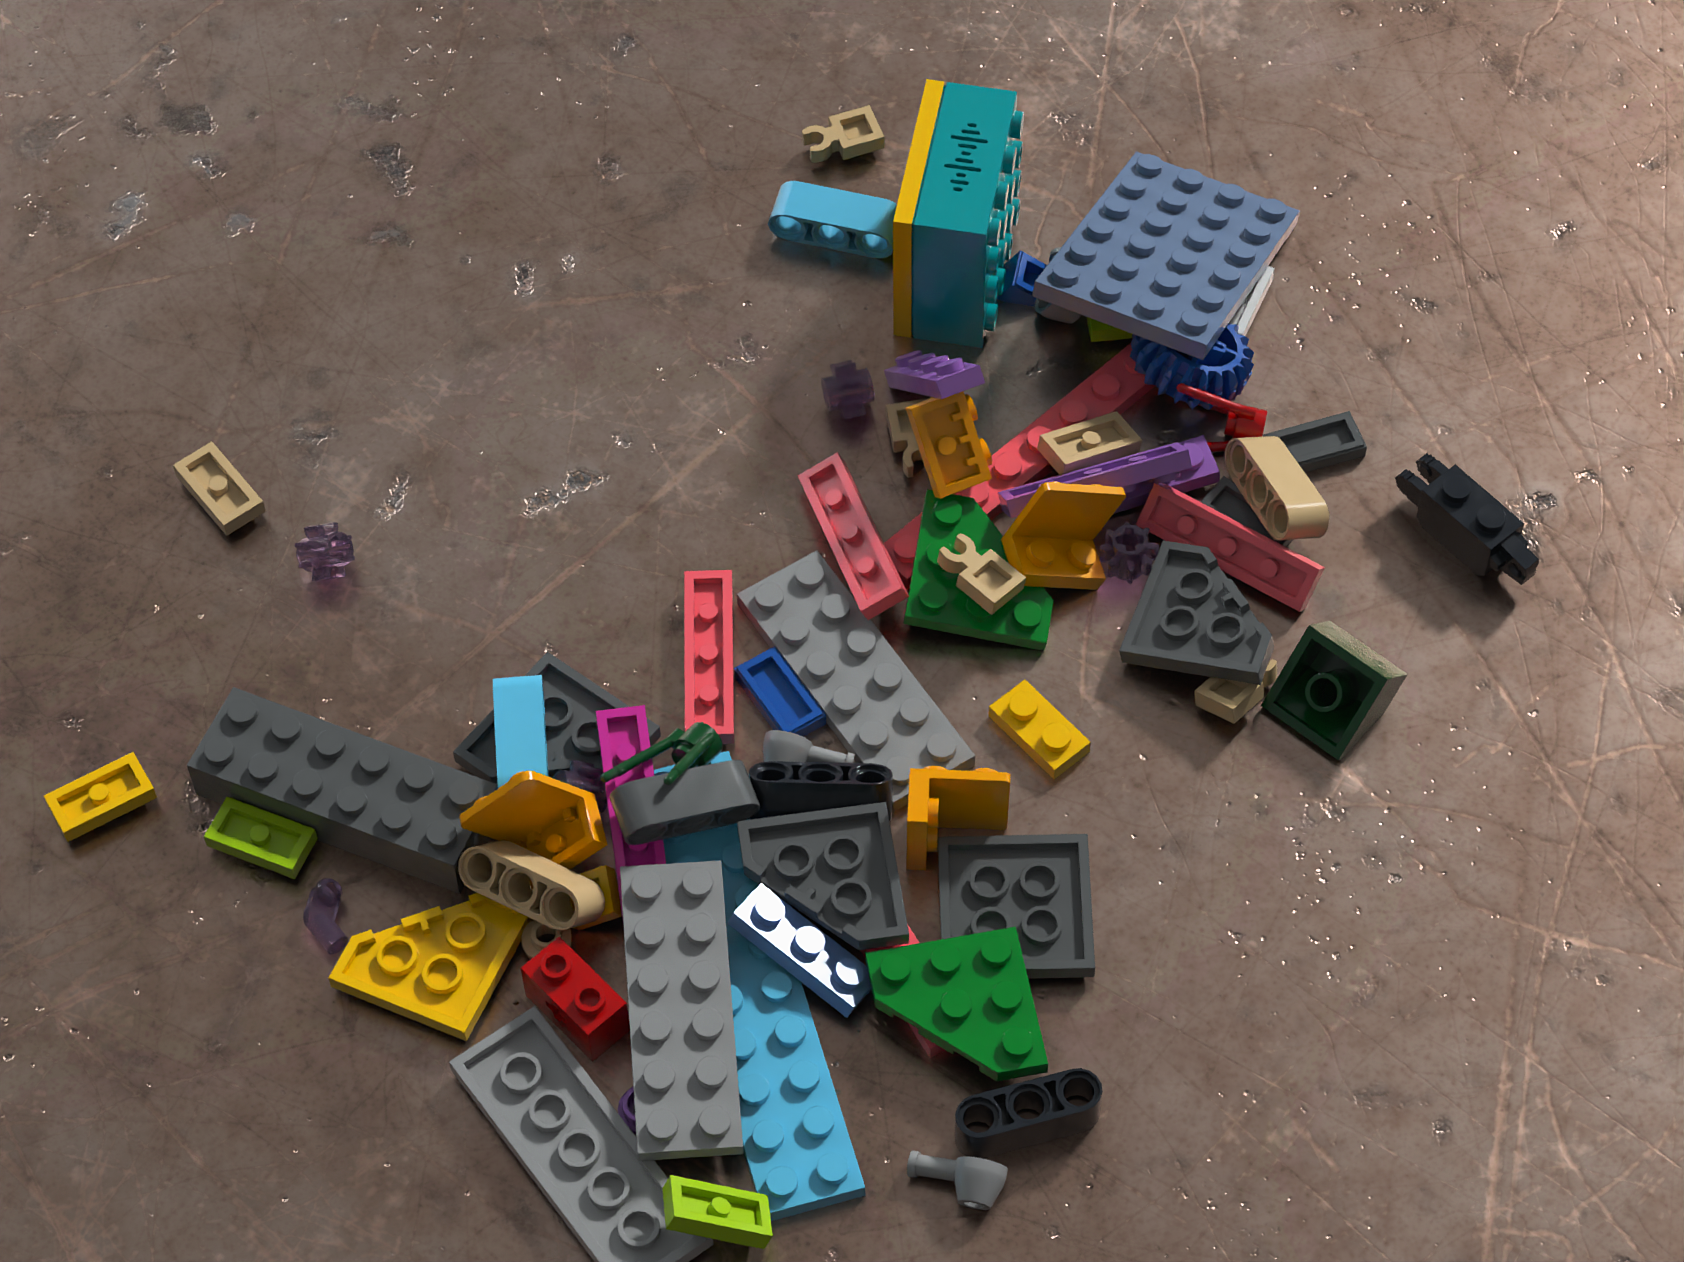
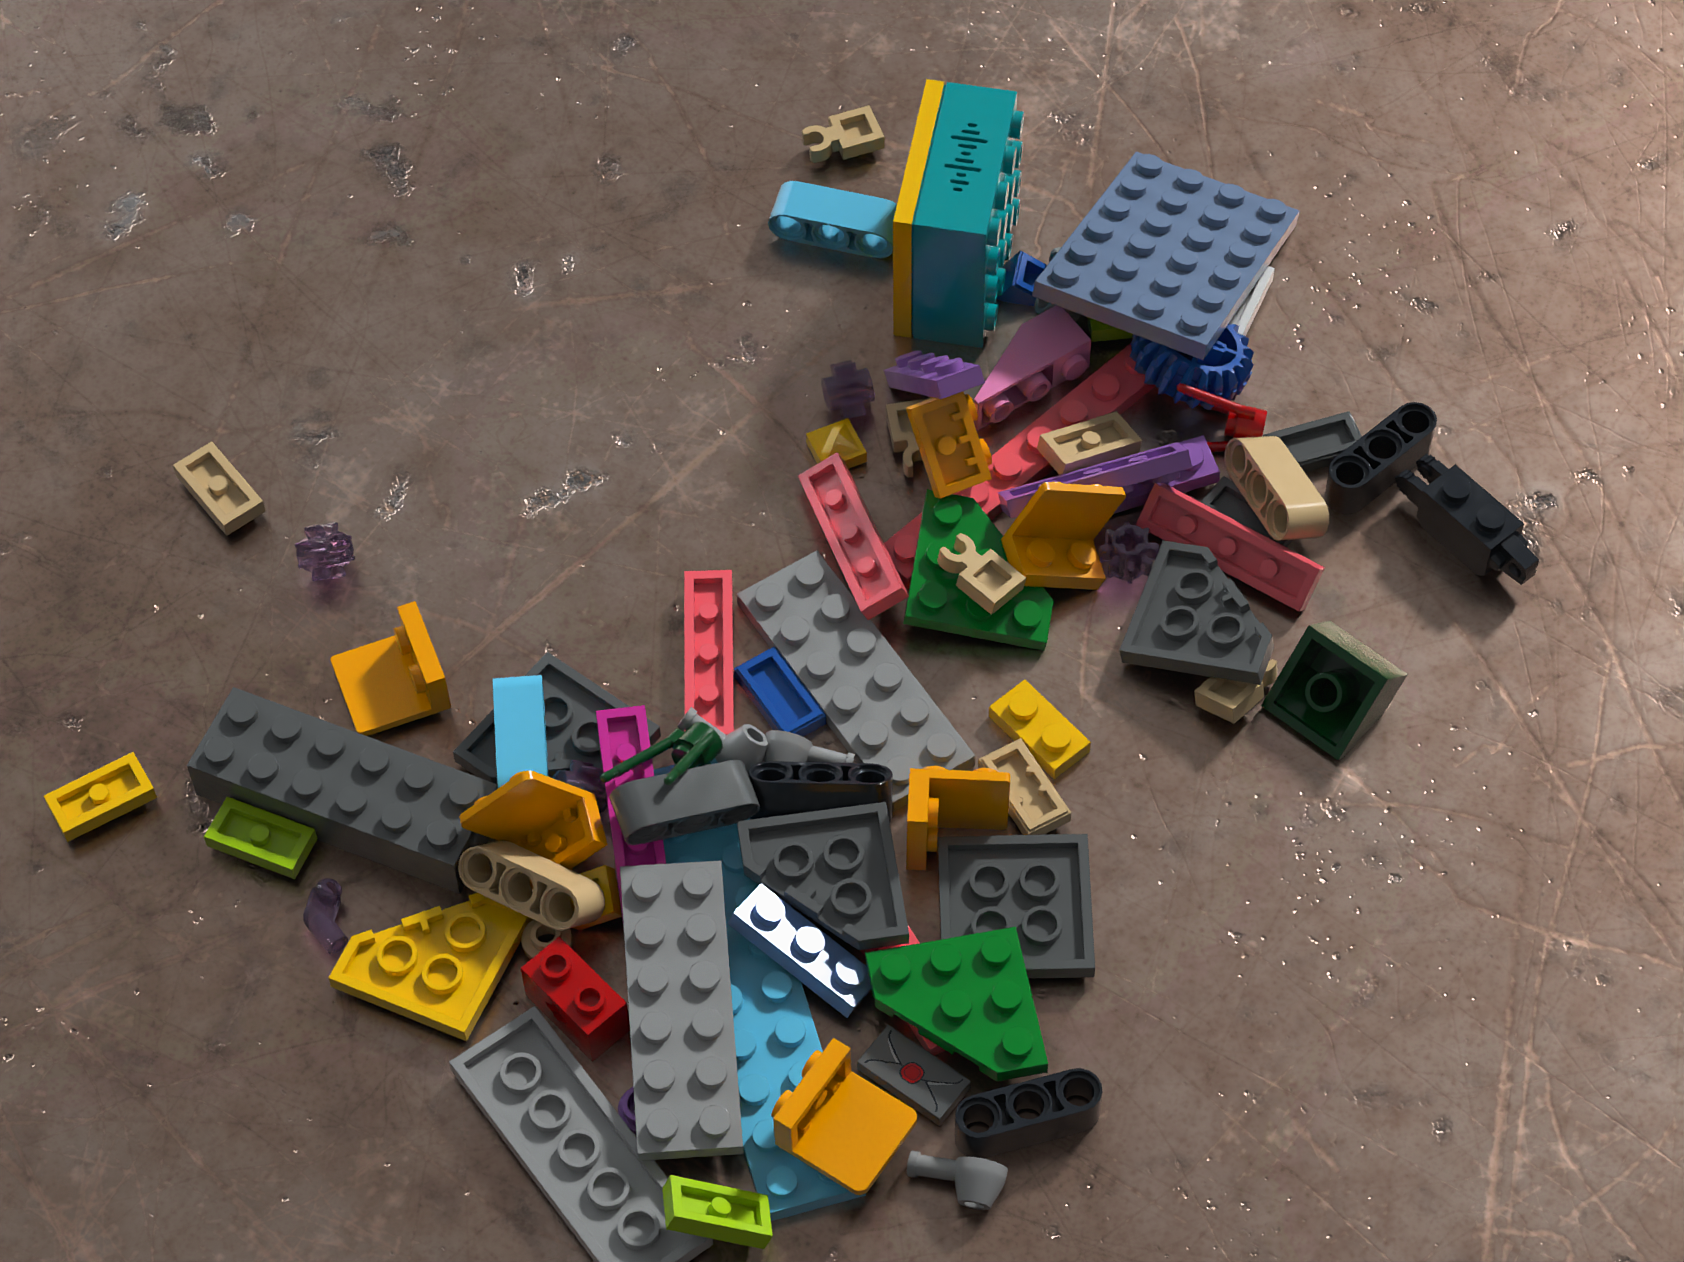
none -> light orange bracket [330,601,452,736]
none -> light grey bar [677,707,768,776]
none -> light orange bracket [771,1038,917,1195]
none -> yellow tile [806,418,867,469]
none -> dark grey tile [857,1025,971,1126]
none -> bright pink slope [974,305,1091,431]
none -> tan plate [978,738,1071,835]
none -> black beam [1324,402,1437,515]

